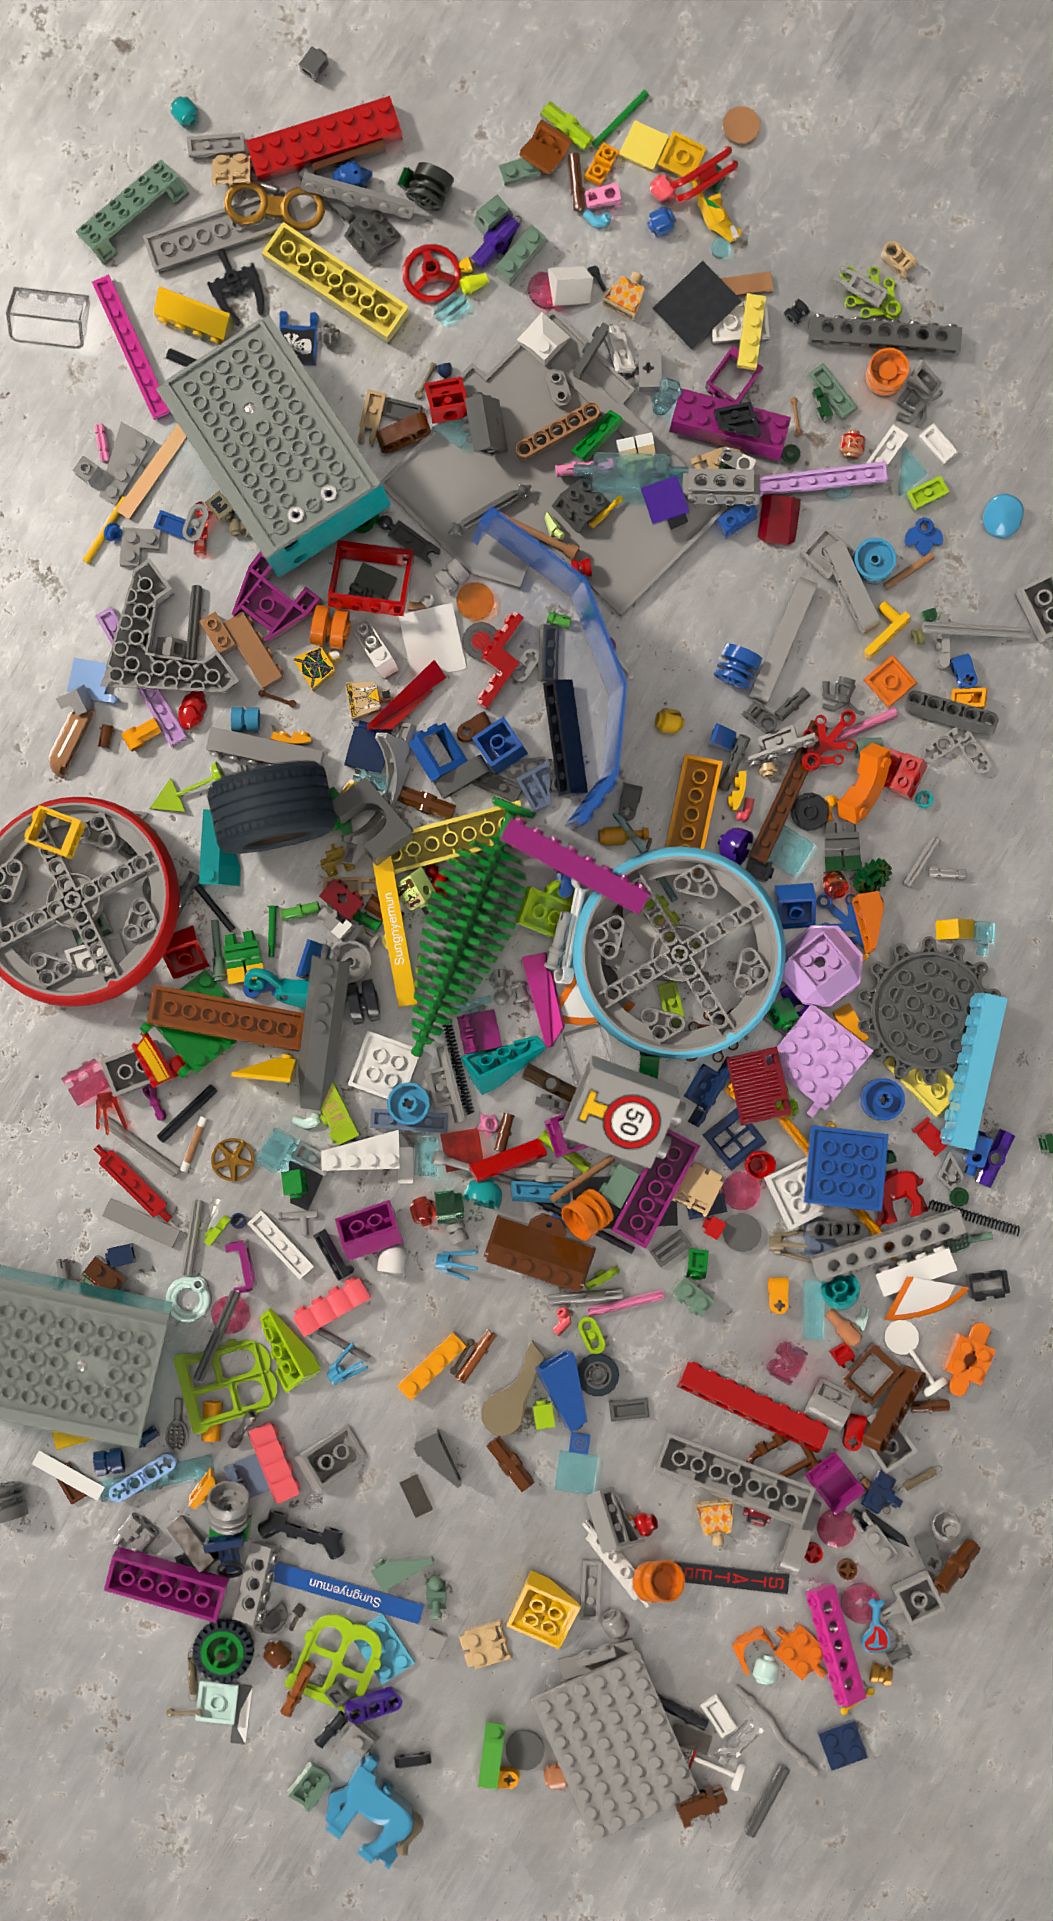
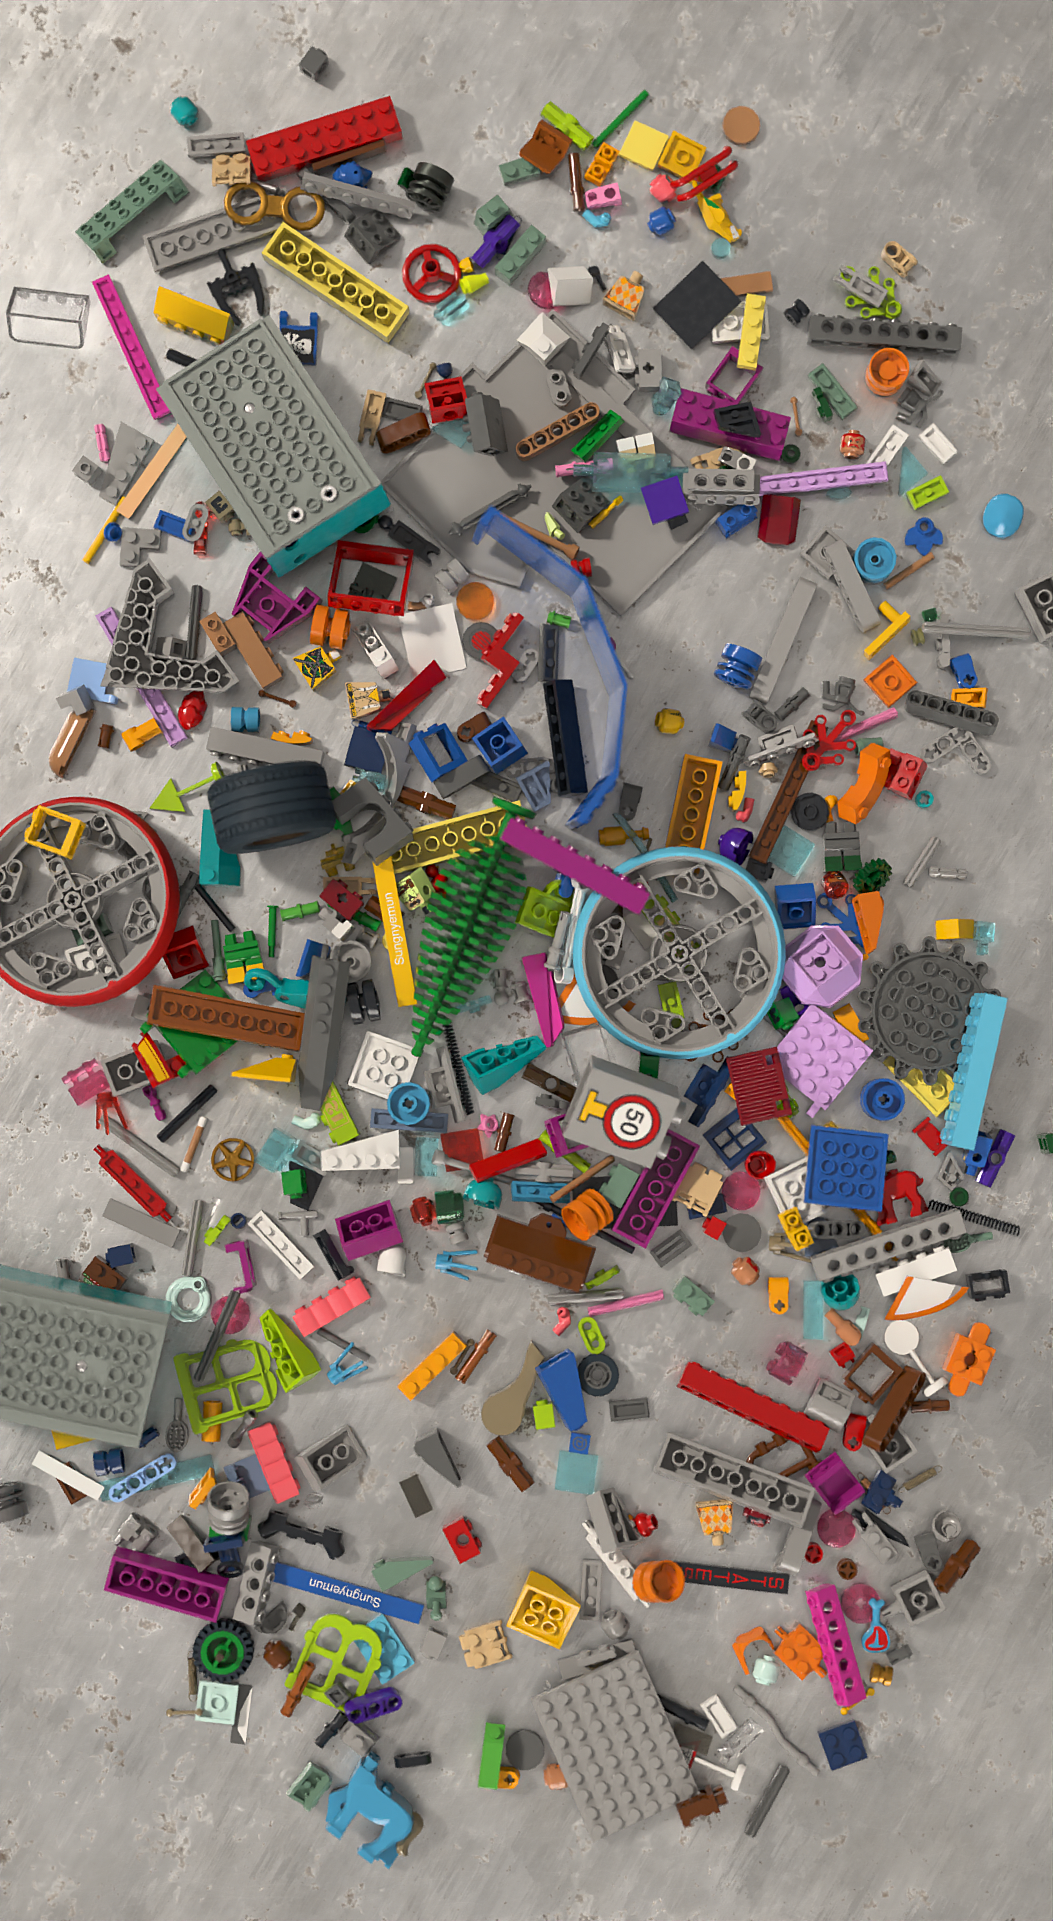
light grey gear [317,323,340,346] -> none
magenta hinge [457,1009,502,1054] -> none
green bracket [686,1248,709,1280] -> none
none -> red brick [442,1516,483,1564]
none -> nougat head [731,1257,760,1286]
none -> yellow slope [777,1207,814,1251]

